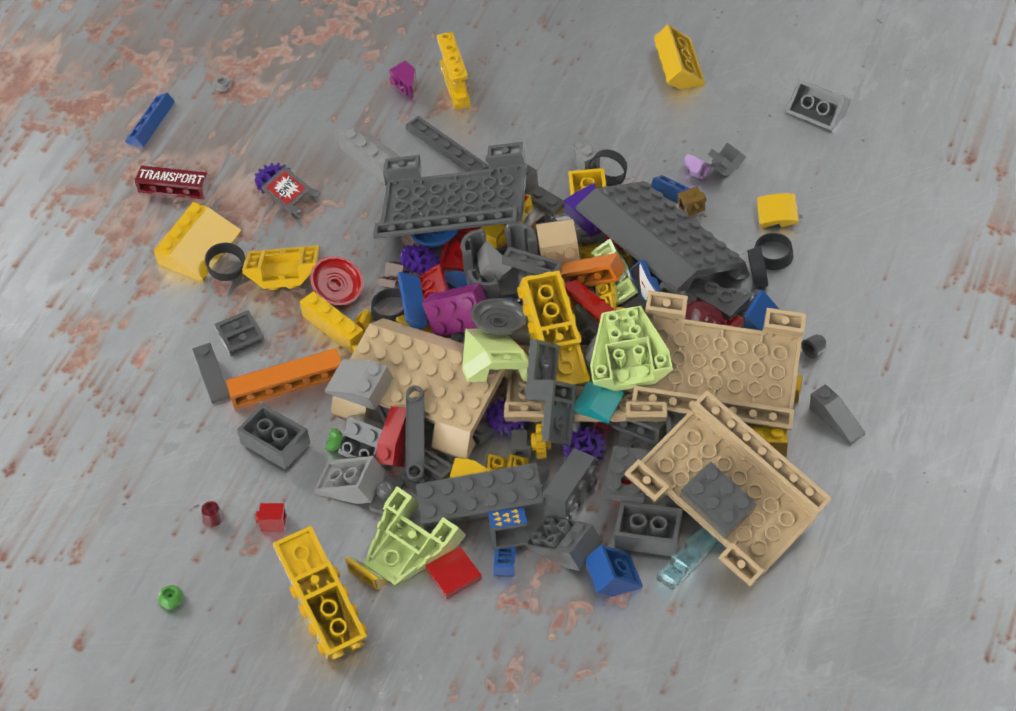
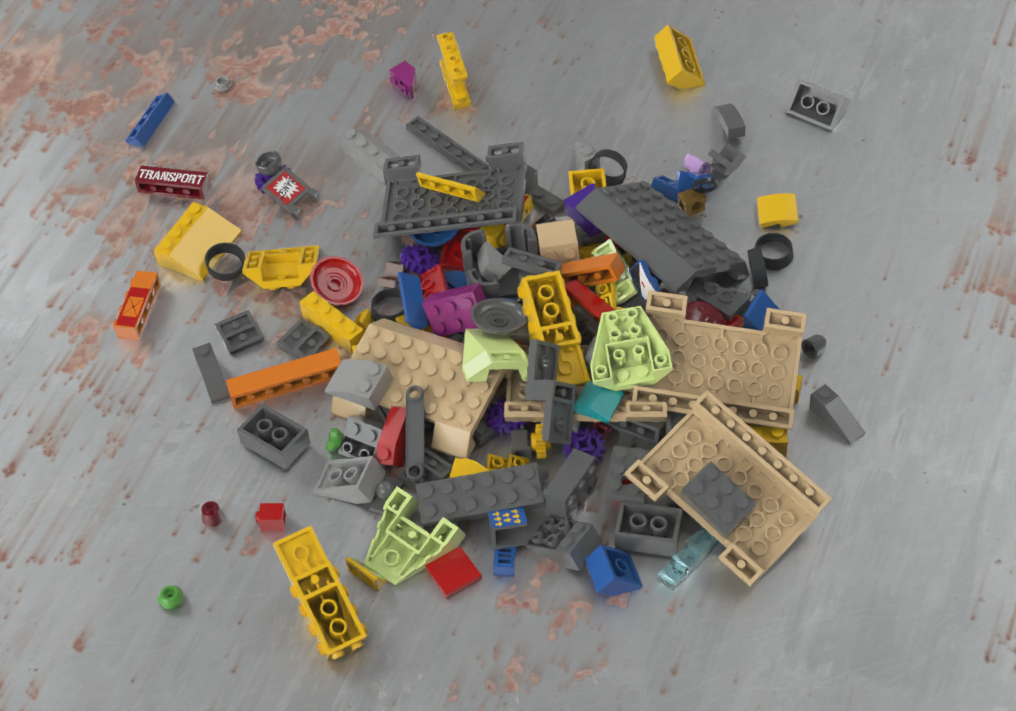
none -> orange brick [113,270,161,340]
none -> dark grey hair [255,151,282,176]
none -> dark grey slope [277,318,331,359]
none -> yellow slope [416,172,485,202]
none -> blue piece [675,170,718,193]
none -> dark grey slope [714,104,746,140]

